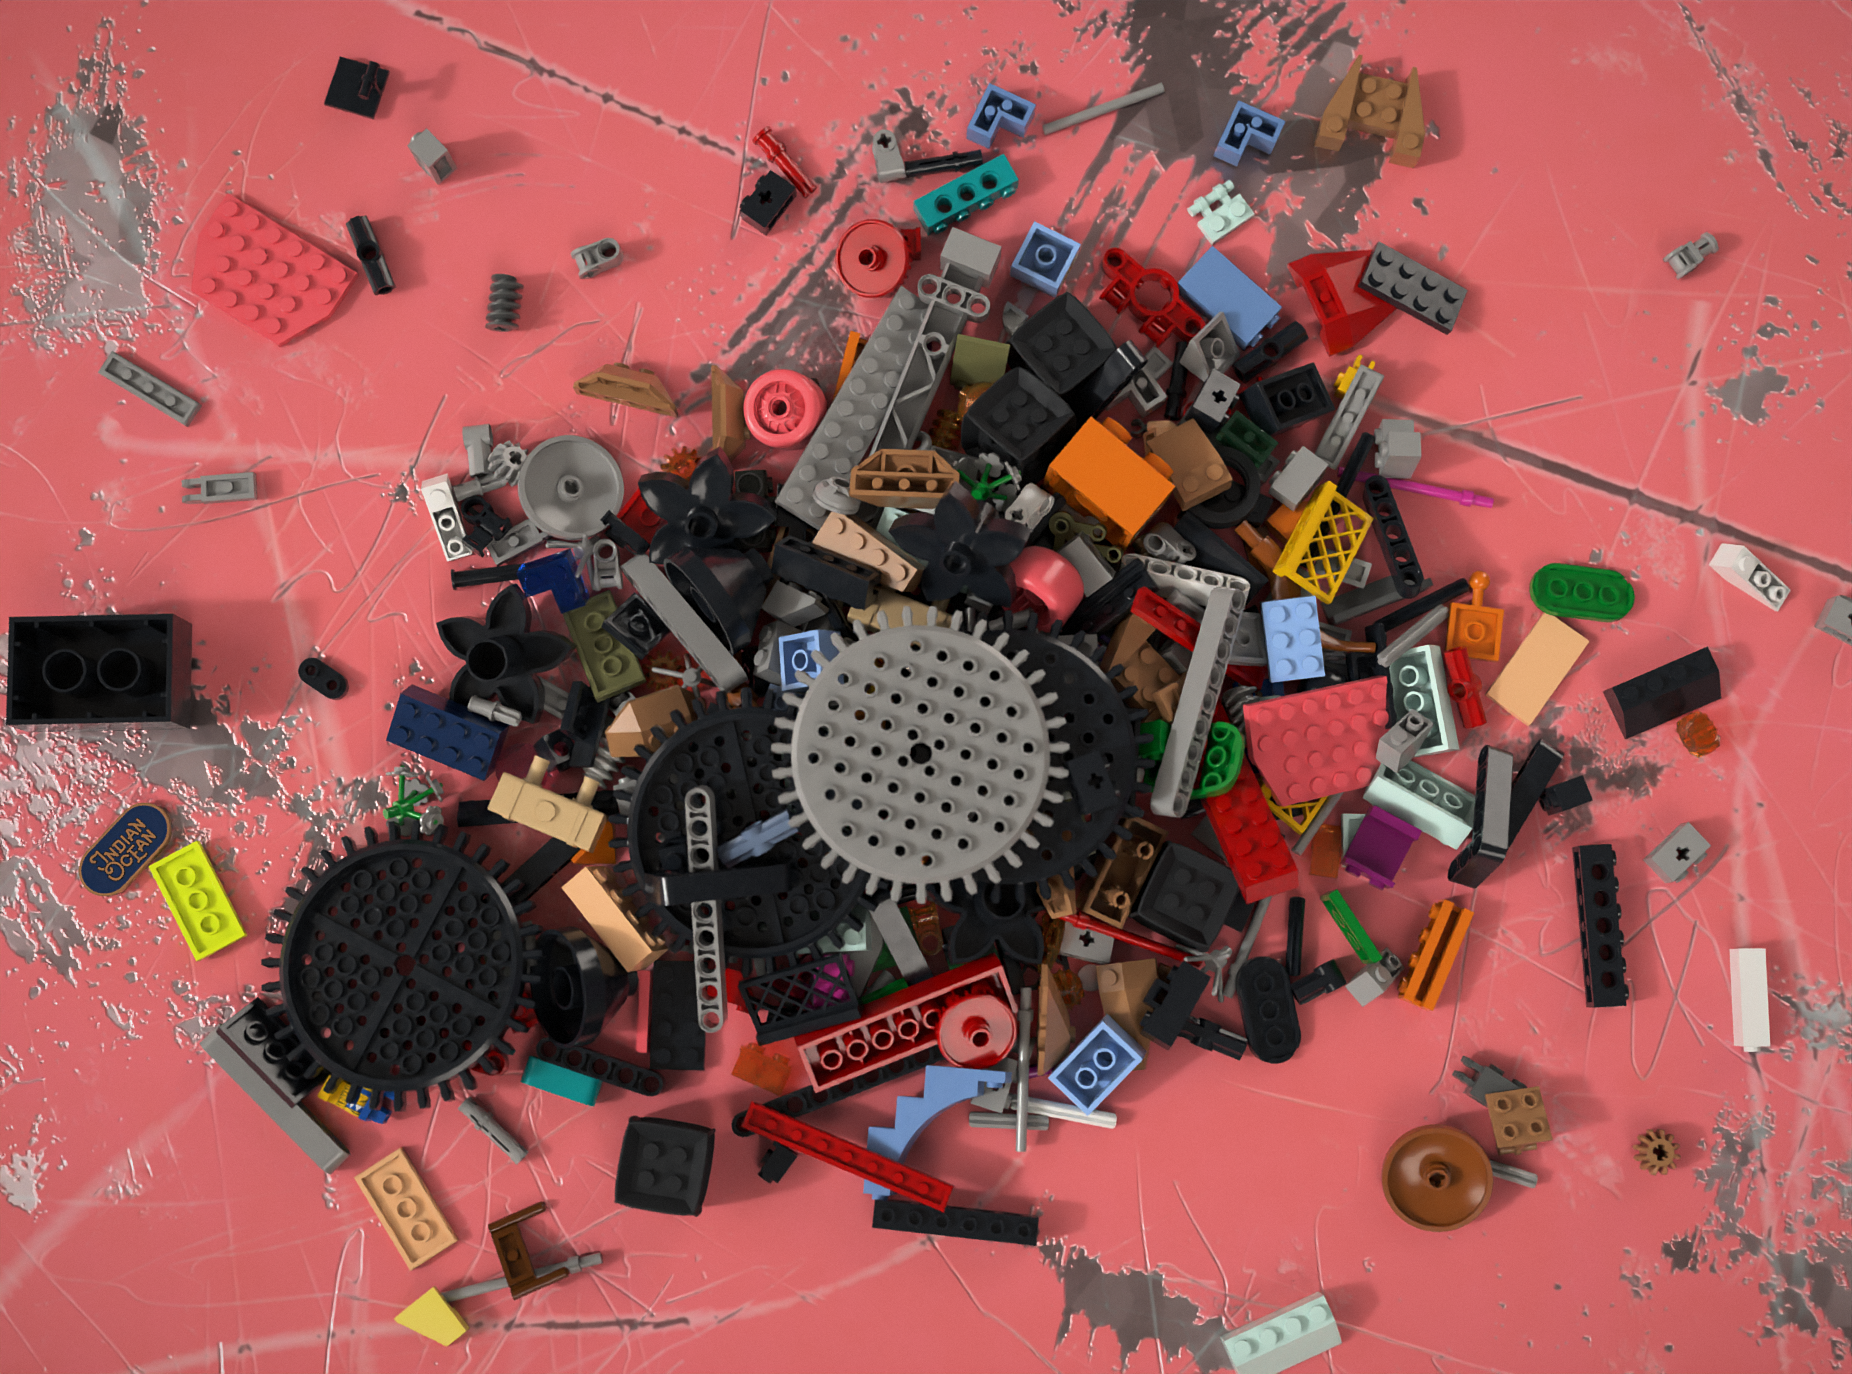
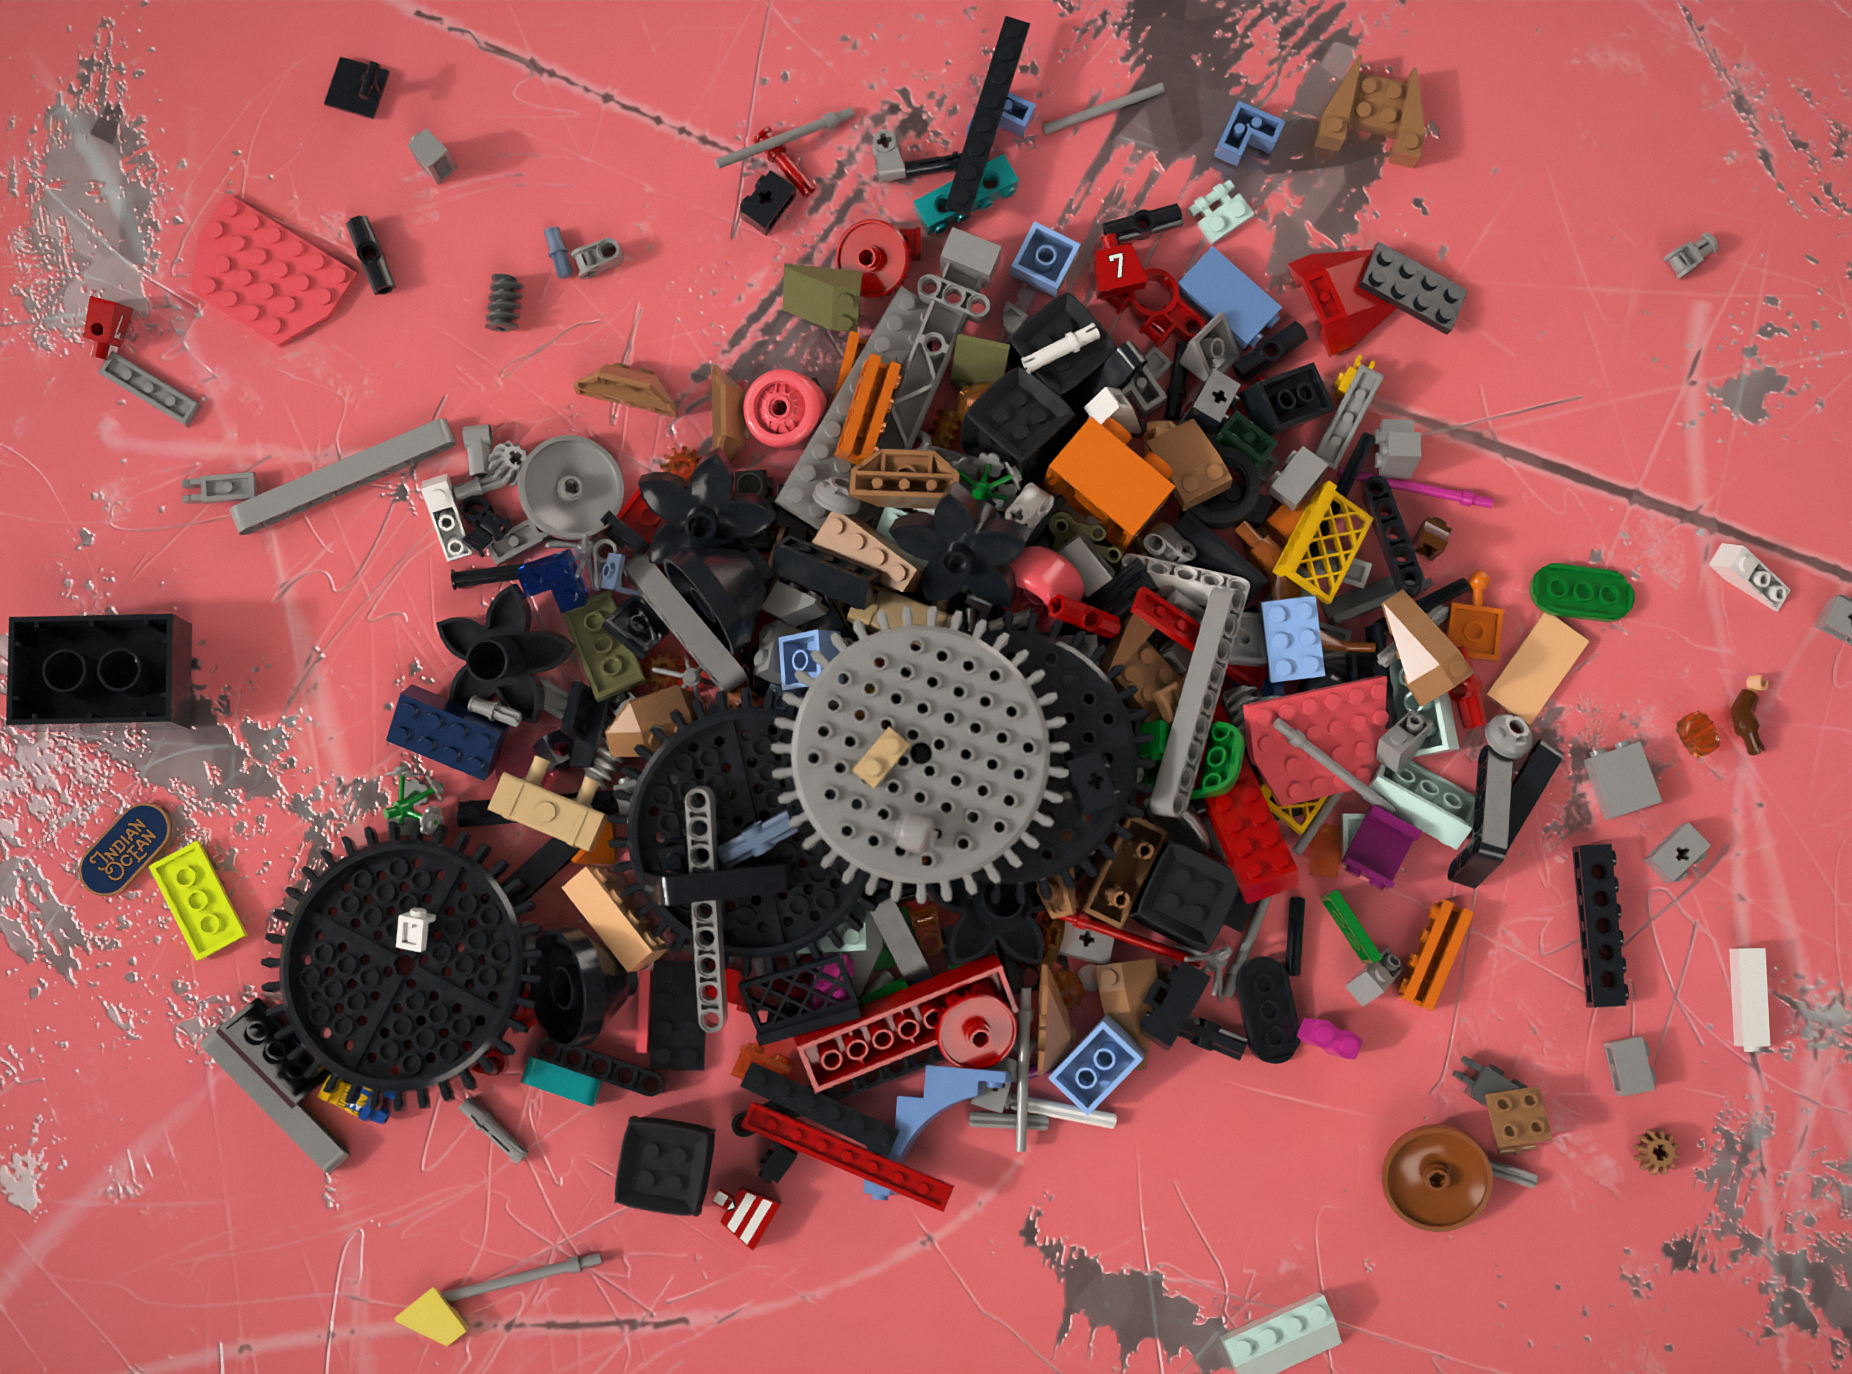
black plate [298,658,349,700] -> none
light nougat tile [354,1147,459,1271] -> none
reddish brown plate [488,1201,570,1300] -> none
black brick [872,1199,1039,1246] -> none
black piece [1290,959,1347,1005] -> none
black brick [1539,775,1593,816] -> none
black slope [1603,646,1721,739] -> none
none -> red torso [83,296,134,360]
none -> light grey beam [229,418,456,535]
none -> white bracket [396,908,436,952]
none -> sand blue axle [544,226,573,279]
none -> sand blue bracket [601,553,641,596]
none -> torso [712,1186,781,1250]
none -> light grey bar [714,107,855,169]
none -> black plate [740,1061,900,1156]
none -> olive slope [782,264,863,332]
none -> orange brick [834,353,902,465]
none -> tan plate [852,727,910,789]
none -> light grey head [893,813,938,854]
none -> black plate [945,16,1030,217]
none -> white pin [1021,323,1100,374]
none -> red piece [1047,594,1121,639]
none -> white slope [1084,387,1142,434]
none -> red torso [1094,233,1148,300]
none -> black piece [1102,203,1183,243]
none -> light grey dish [1142,795,1210,855]
none -> light grey bar [1273,718,1395,814]
none -> dark pink brick [1297,1017,1363,1059]
none -> medium nougat wedge [1381,589,1474,707]
none -> reddish brown arch [1412,517,1452,561]
none -> light grey piece [1485,714,1533,759]
none -> light grey brick [1583,739,1662,820]
none -> light grey brick [1603,1036,1656,1096]
none -> reddish brown arm [1731,675,1768,755]

